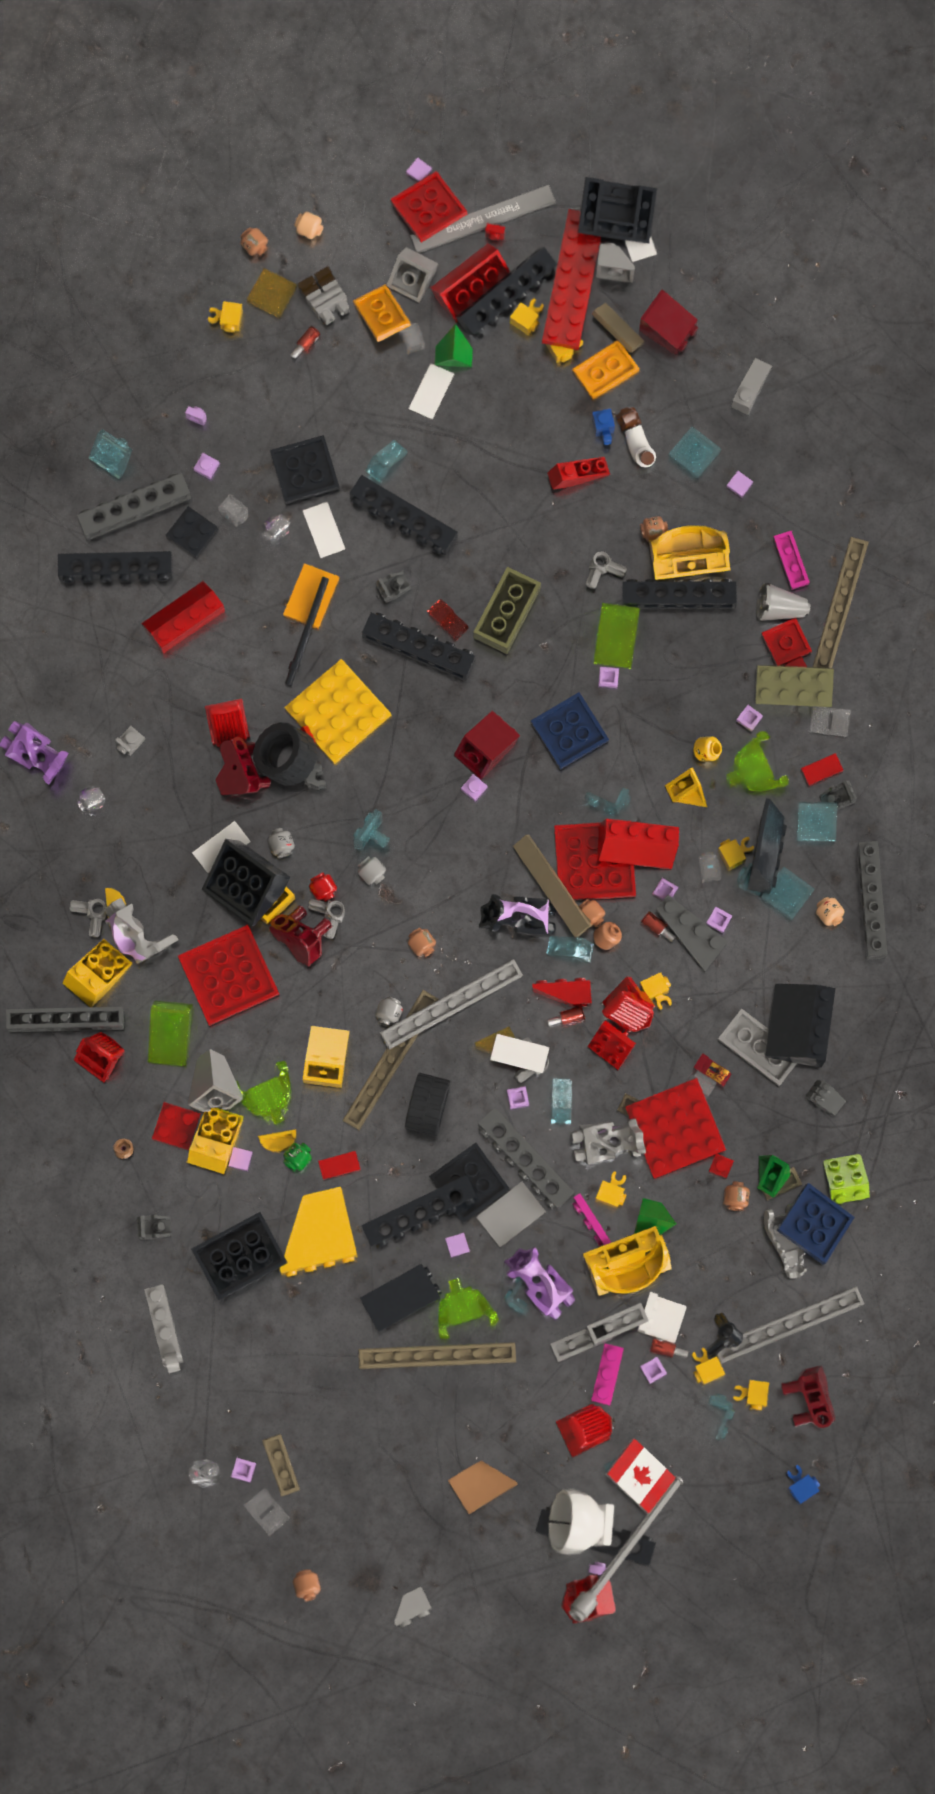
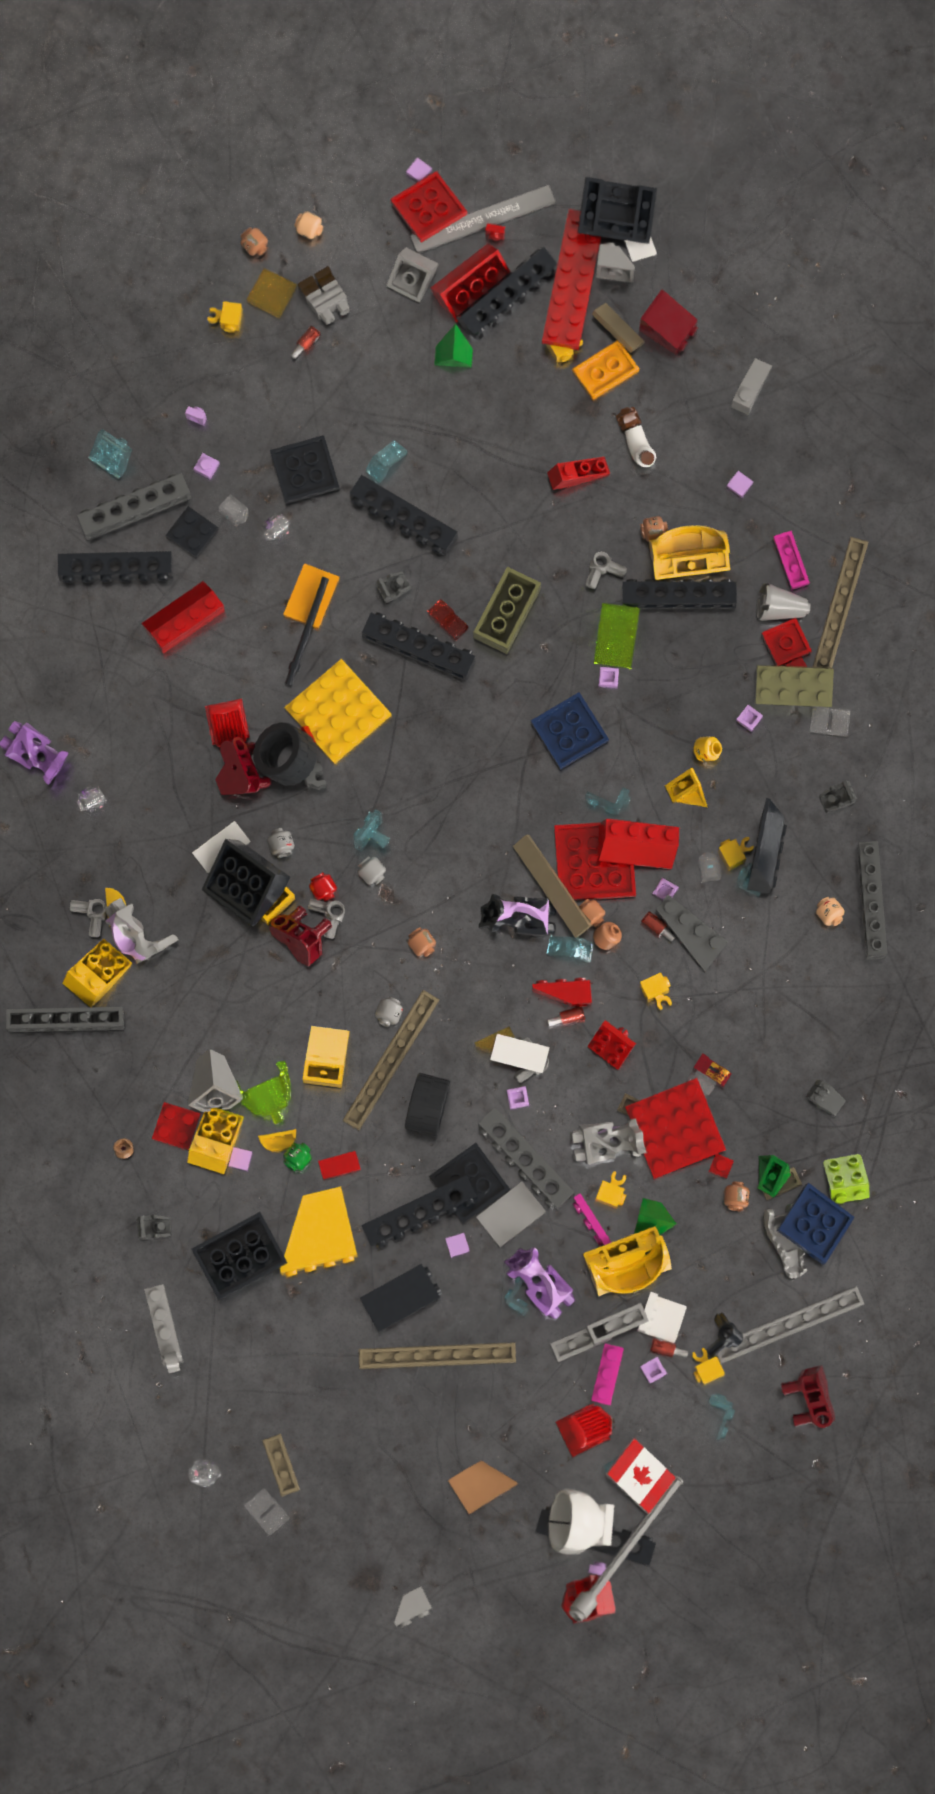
red piece [74,1032,124,1083] -> none
light grey bracket [115,726,145,756] -> none
clear neon green slope [148,1001,193,1066] -> none
red plate [178,925,280,1026] -> none
lavender plate [231,1458,256,1483] -> none
nougat head [293,1570,321,1601] -> none
white sticker [303,502,345,558] -> none
light orange tile [353,284,411,342] -> none
light grey tile [380,959,523,1050] -> none
clear brick [400,322,425,354] -> none
white sticker [409,364,454,419] -> none
clear neon green torso [438,1278,499,1339] -> none
dark red slope [454,711,520,780] -> none
lavender plate [461,774,488,802] -> none
yellow brick [510,298,544,335] -> none
clear light blue bracket [551,1078,572,1124] -> none
blue brick [592,409,615,446] -> none
red piece [602,976,655,1032] -> none
clear light blue plate [668,426,721,479] -> none
lavender plate [706,907,732,933] -> none
light grey plate [718,1009,797,1086] -> none
clear neon green torso [726,731,789,791] -> none
yellow brick [733,1380,769,1410] -> none
clear light blue plate [761,867,815,920] -> none
black slope [765,984,836,1068] -> none
blue brick [787,1465,820,1505] -> none
clear light blue plate [797,802,837,842] -> none
red tile [801,753,843,787] -> none

